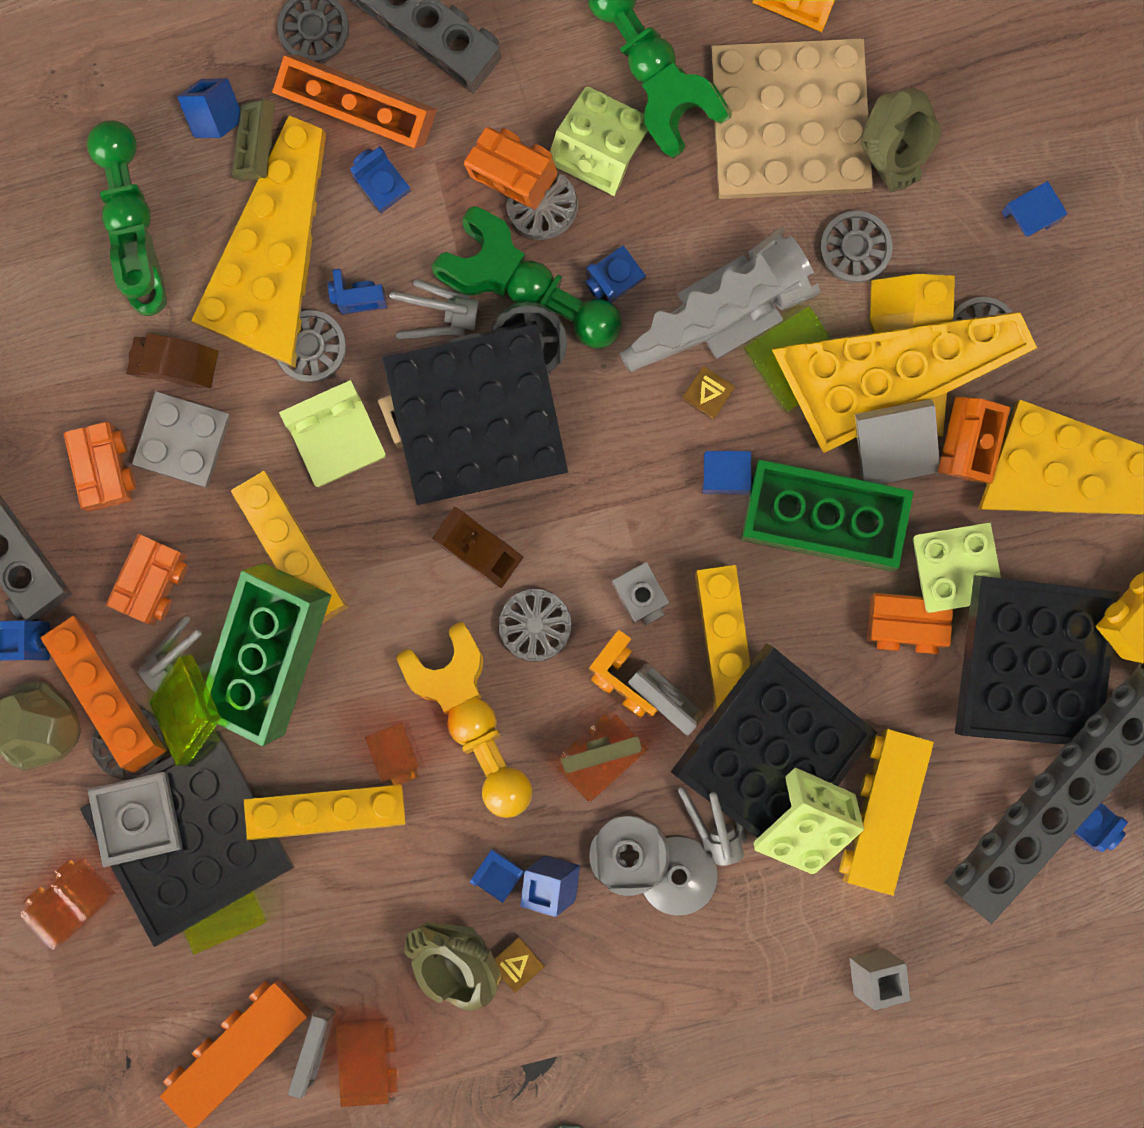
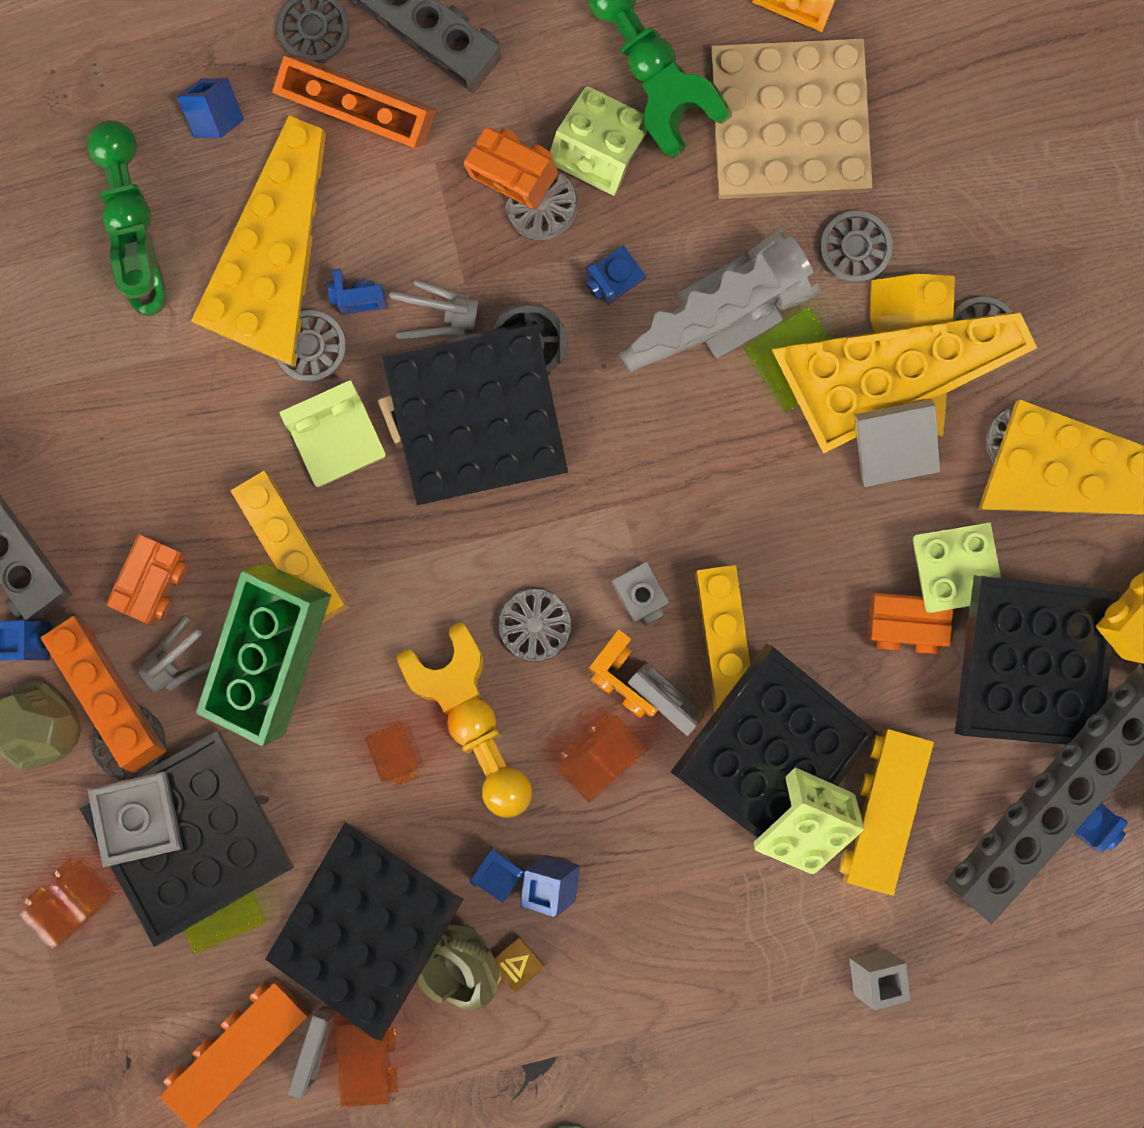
orange brick [63,422,136,512] -> none
reddish brown brick [126,334,219,388] -> none
light grey plate [132,391,231,489] -> none
clear neon green tile [149,655,221,766] -> none
olive plate [232,99,275,182] -> none
yellow plate [244,785,406,840] -> none
blue bracket [350,146,411,214] -> none
green piece [431,206,622,349] -> none
reddish brown brick [432,506,524,589] -> none
olive plate [561,736,642,774] -> none
light grey plate [589,816,670,896] -> none
light grey dish [643,836,718,916] -> none
light grey plant [678,787,747,865] -> none
pearl gold tile [682,366,736,420] -> none
blue panel [702,451,751,495] -> none
green brick [740,460,914,572] -> none
olive helmet [861,87,941,193] -> none
orange brick [938,397,1011,484] -> none
blue panel [1002,181,1068,237] -> none
none -> black plate [265,822,464,1041]

